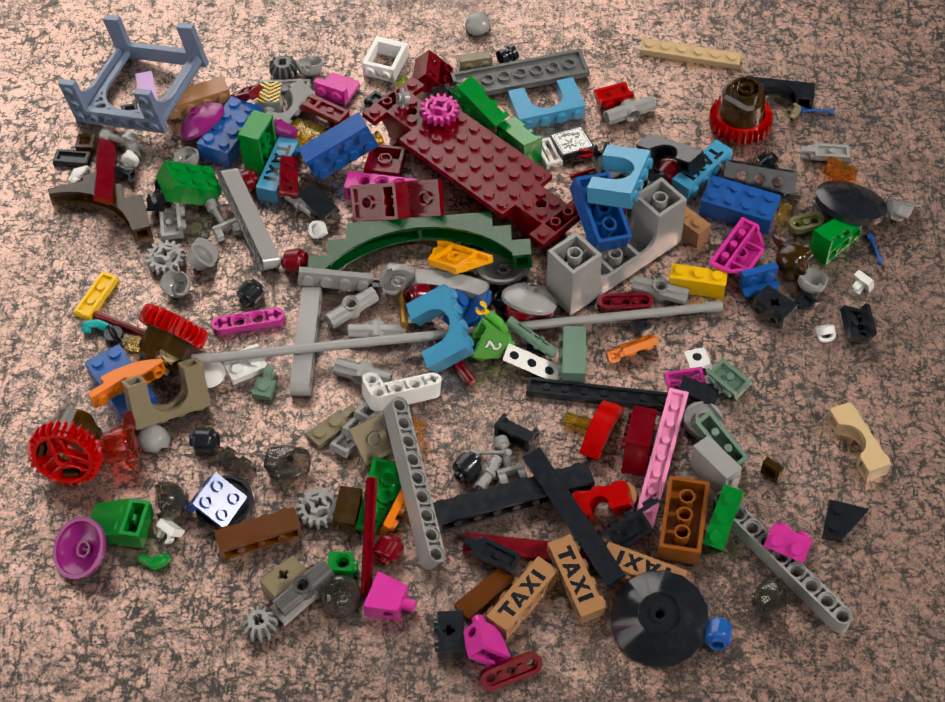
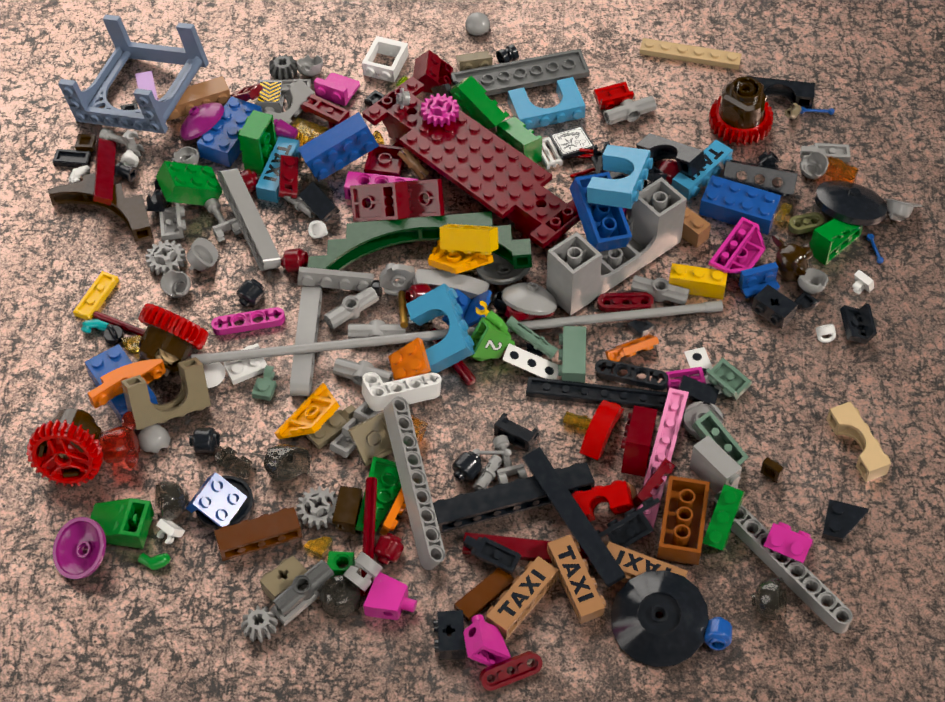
none -> light orange wing [274,383,340,439]
none -> clear yellow tile [304,536,333,558]
none -> light grey wheel [343,551,383,592]
none -> orange plate [388,338,431,381]
none -> medium nougat pin [397,147,429,180]
none -> yellow brick [439,224,498,255]
none -> black beam [595,359,669,390]
none -> dark red hinge [633,458,675,508]
none -> light grey hair [799,151,829,179]

